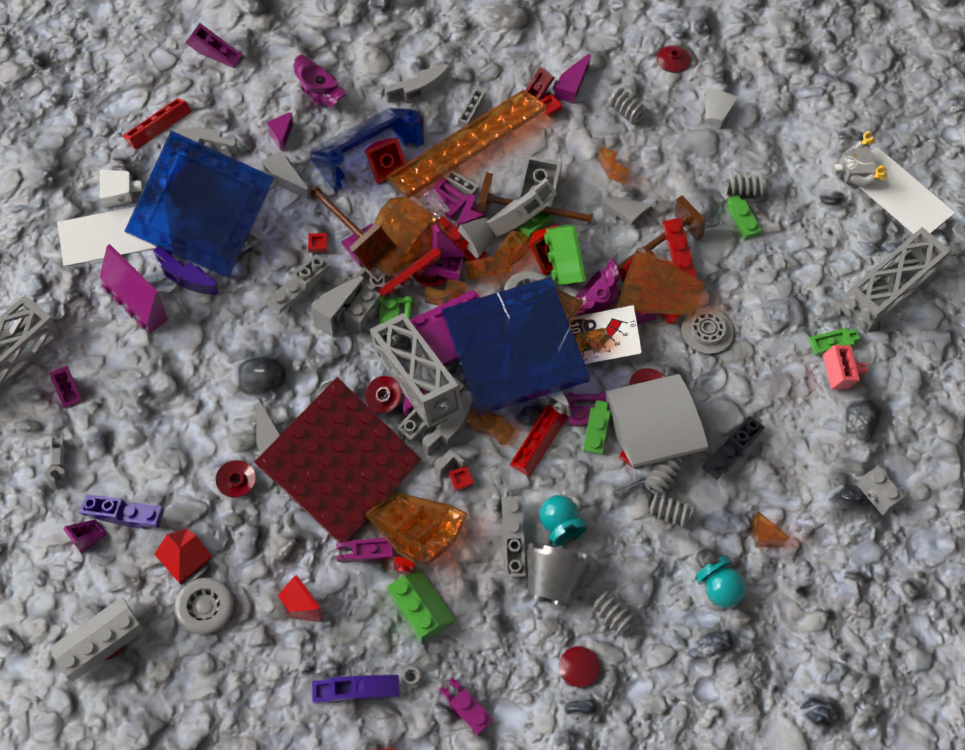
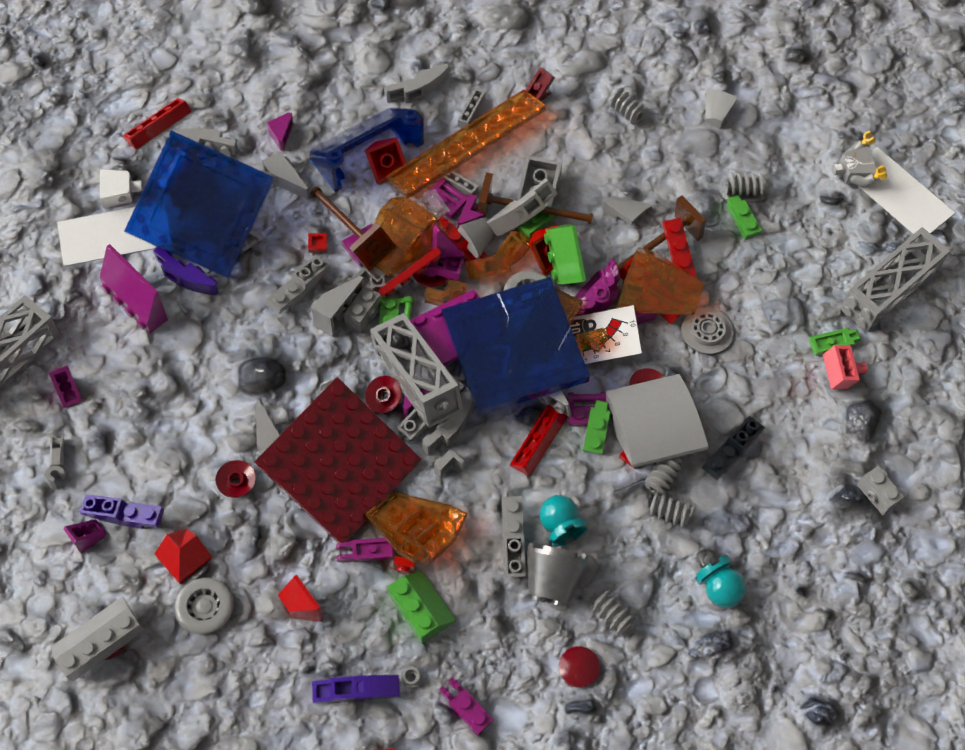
magenta slope [185,23,242,68] -> none
magenta piece [293,55,348,107] -> none
red plate [448,466,474,492] -> none
clear orange slope [467,406,516,445] -> none
red plate [538,94,562,117] -> none
magenta slope [553,54,591,104] -> none
clear orange slope [598,147,630,184] -> none
dark red dish [657,45,691,73] -> none
clear orange slope [752,511,790,548] -> none

